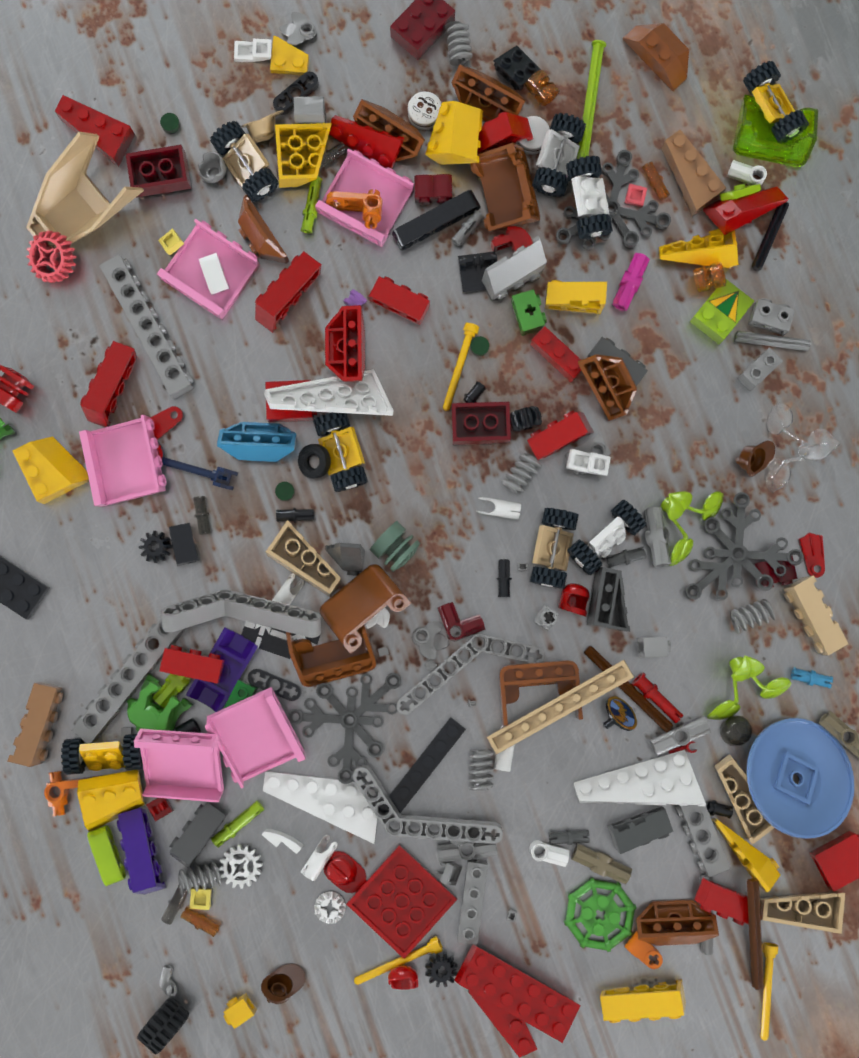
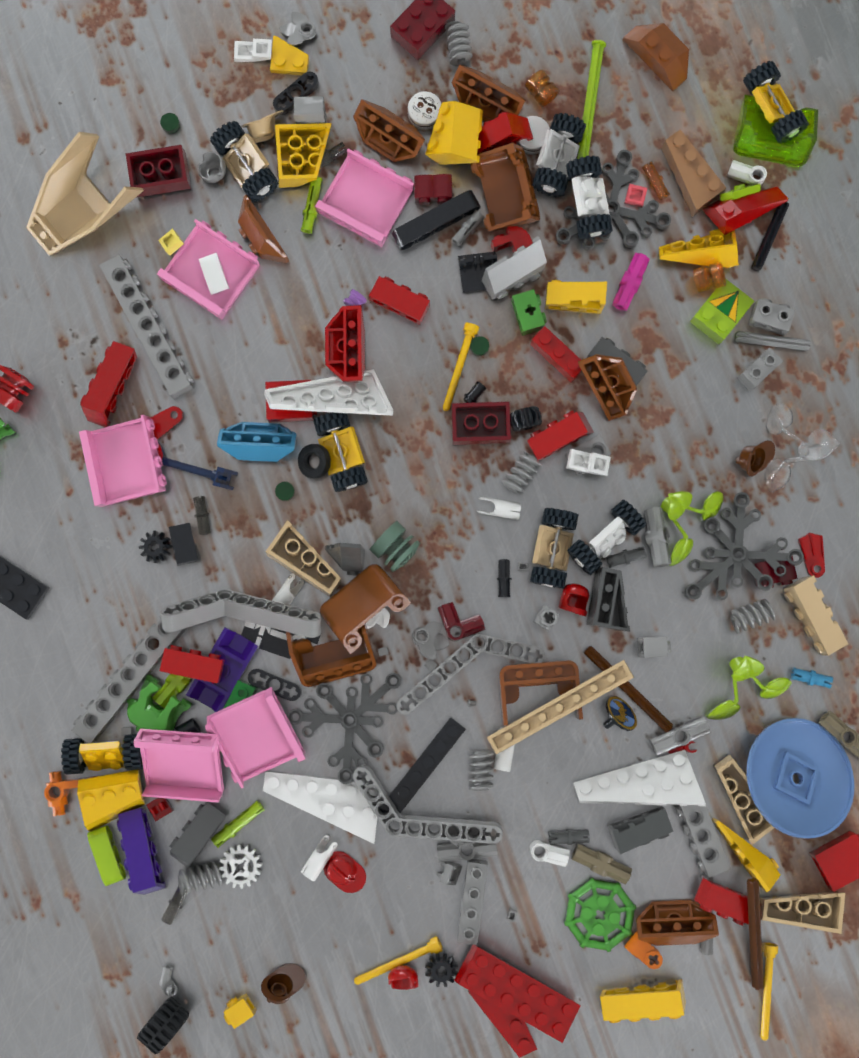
medium nougat wedge [7,682,63,767] -> none
yellow wedge [12,436,89,504] -> none
coral gear [26,231,77,283] -> none
red wedge [55,95,135,167] -> none
clear orange pin [180,907,221,937] -> none
light yellow plate [189,887,212,910] -> none
red wedge [255,251,322,333] -> none
white slope [262,829,303,854] -> none
black axle [276,508,315,523] -> none
white gear [314,891,346,924] -> none
orange piece [326,189,383,229] -> none
red wing [329,115,405,169] -> none
red plate [346,844,457,959] -> none
black hinge [494,46,542,91] -> none
red pin [631,672,684,724] -> none
black pin [707,800,733,819] -> none
clear smoke hair [720,716,752,746] -> none

